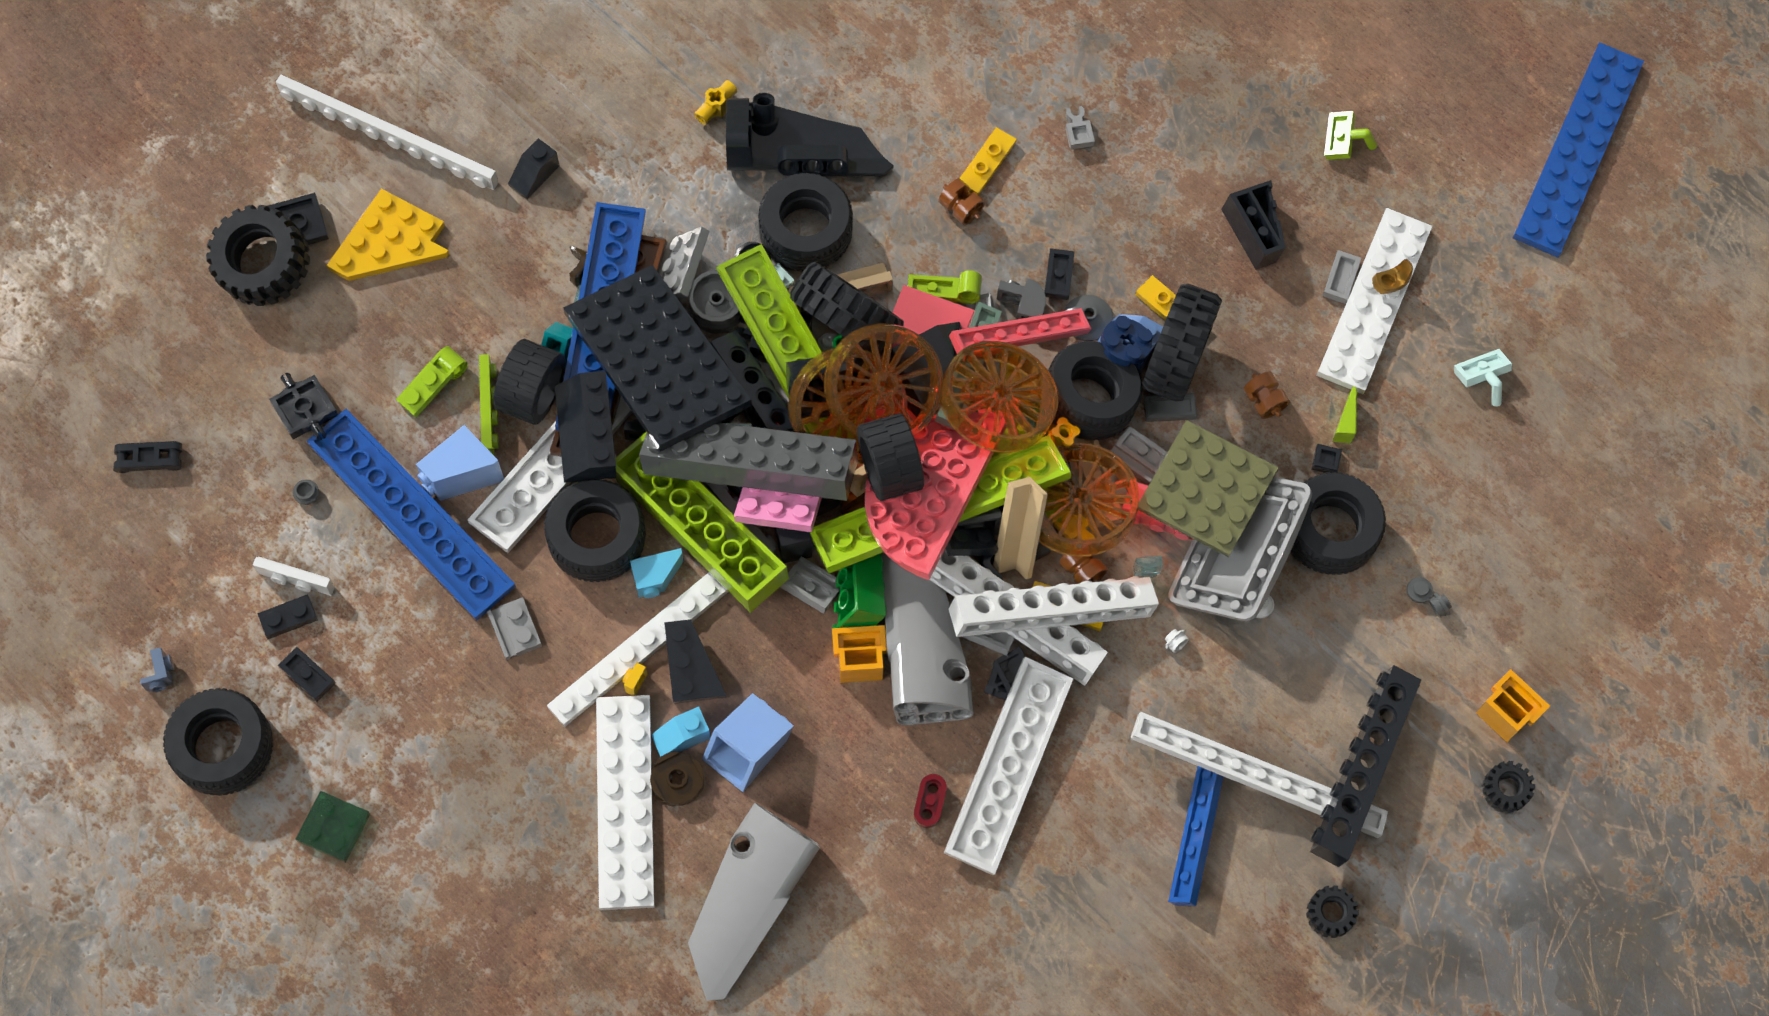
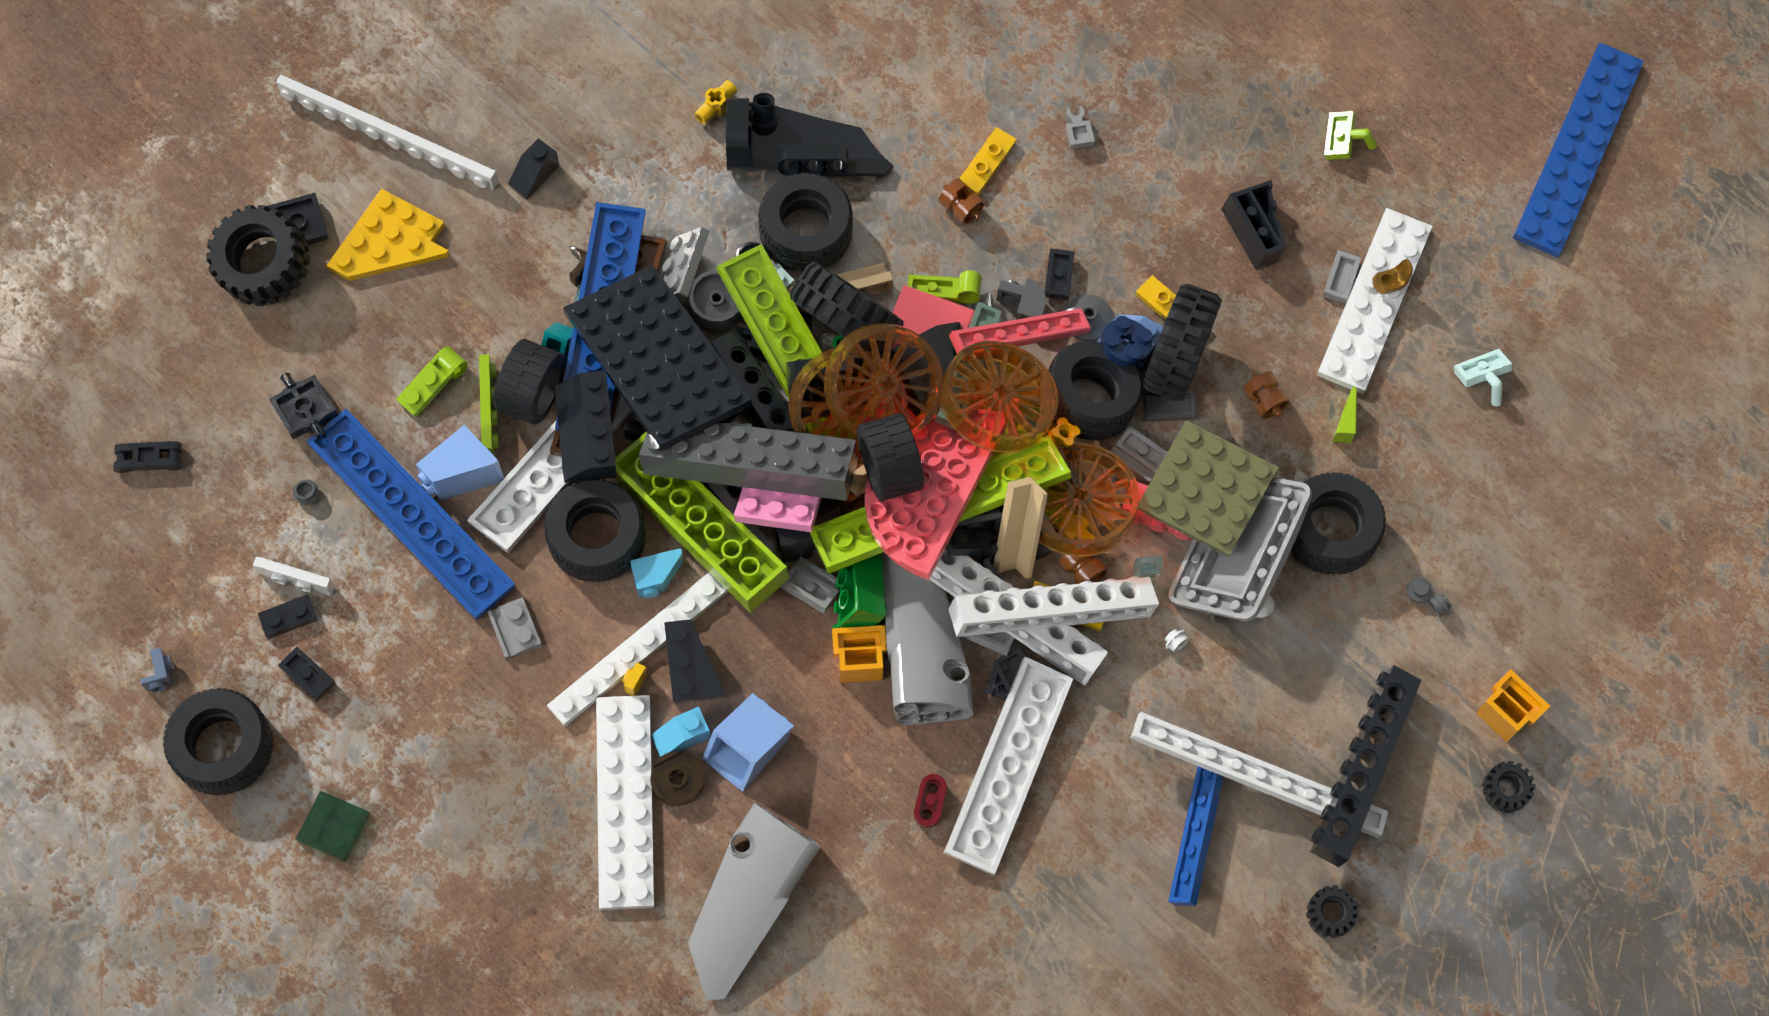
black tile [1311,444,1342,473] -> none

